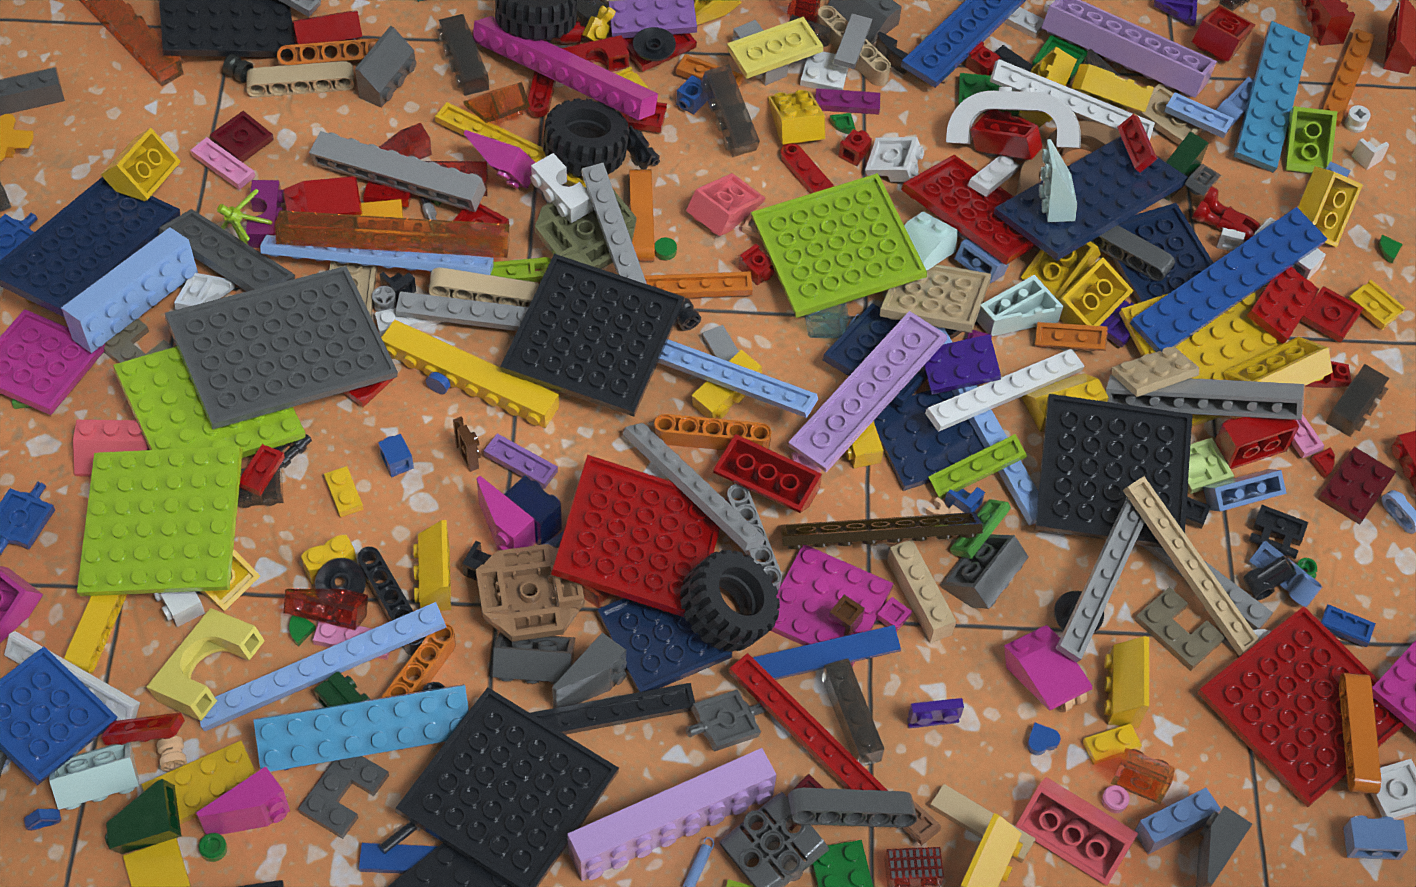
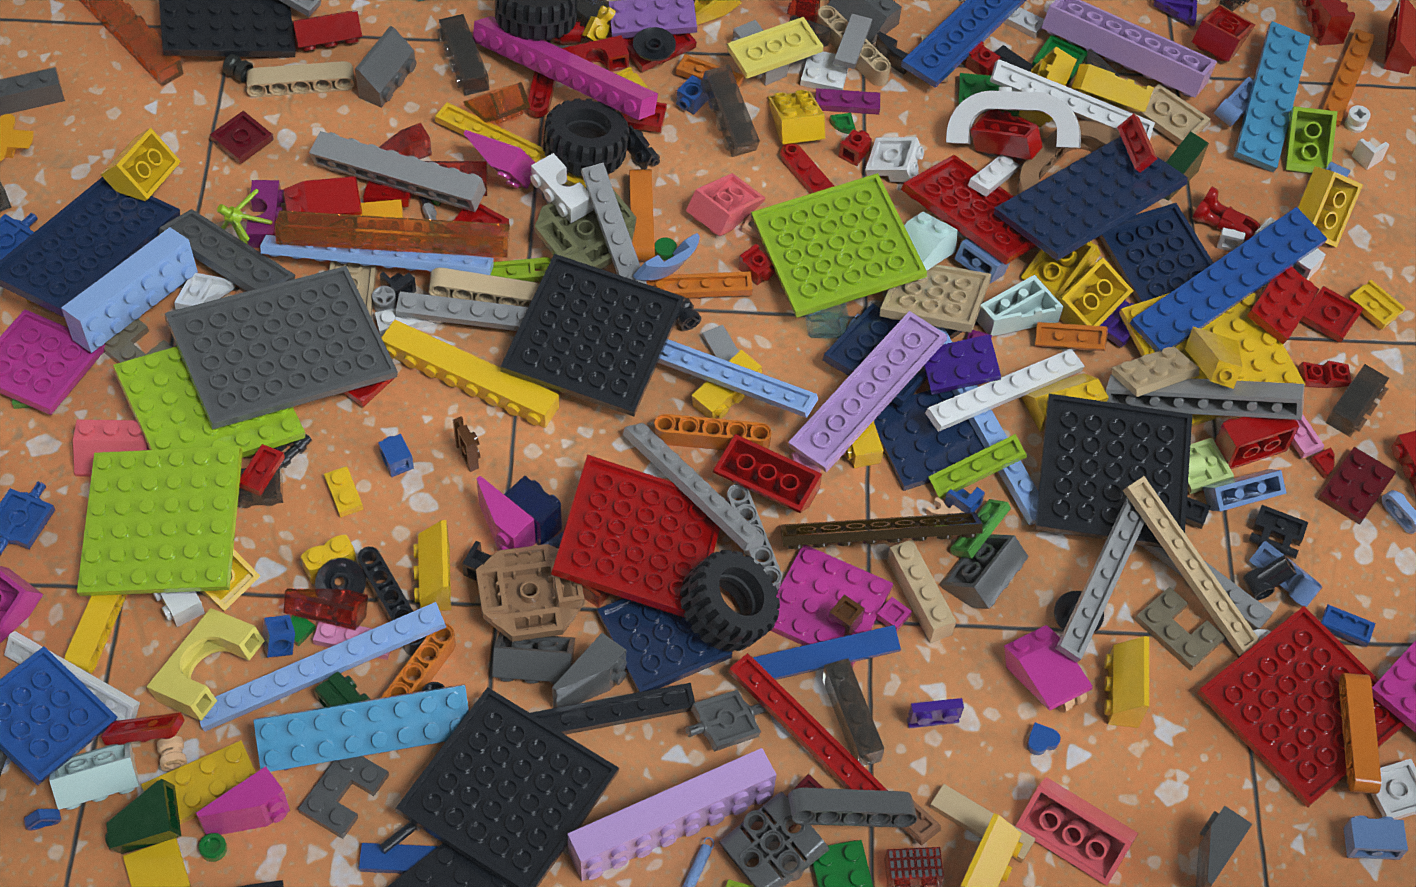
bright pink plate [191,137,255,190] -> none
orange beam [277,38,378,65] -> none
blue tile [426,372,450,394] -> none
medium lavender plate [484,434,558,489] -> none
light aqua slope [1039,139,1077,222] -> none
yellow plate [1083,723,1142,765] -> none
dark grey beam [1091,225,1175,281] -> none
bright pink tile [1102,785,1130,813] -> none
clear orange slope [1111,747,1175,804] -> none
medium blue brick [1135,788,1221,855] -> none
light blue plate [1164,92,1234,138] -> none
dark grey plate [1185,164,1221,196] -> none
yellow slope [1223,336,1333,387] -> none
green plate [1295,558,1317,579] -> none
green tile [1378,234,1403,263] -> none
none -> blue brick [262,615,295,658]
none -> medium blue slope [633,233,700,281]
none -> yellow slope [1185,327,1242,389]

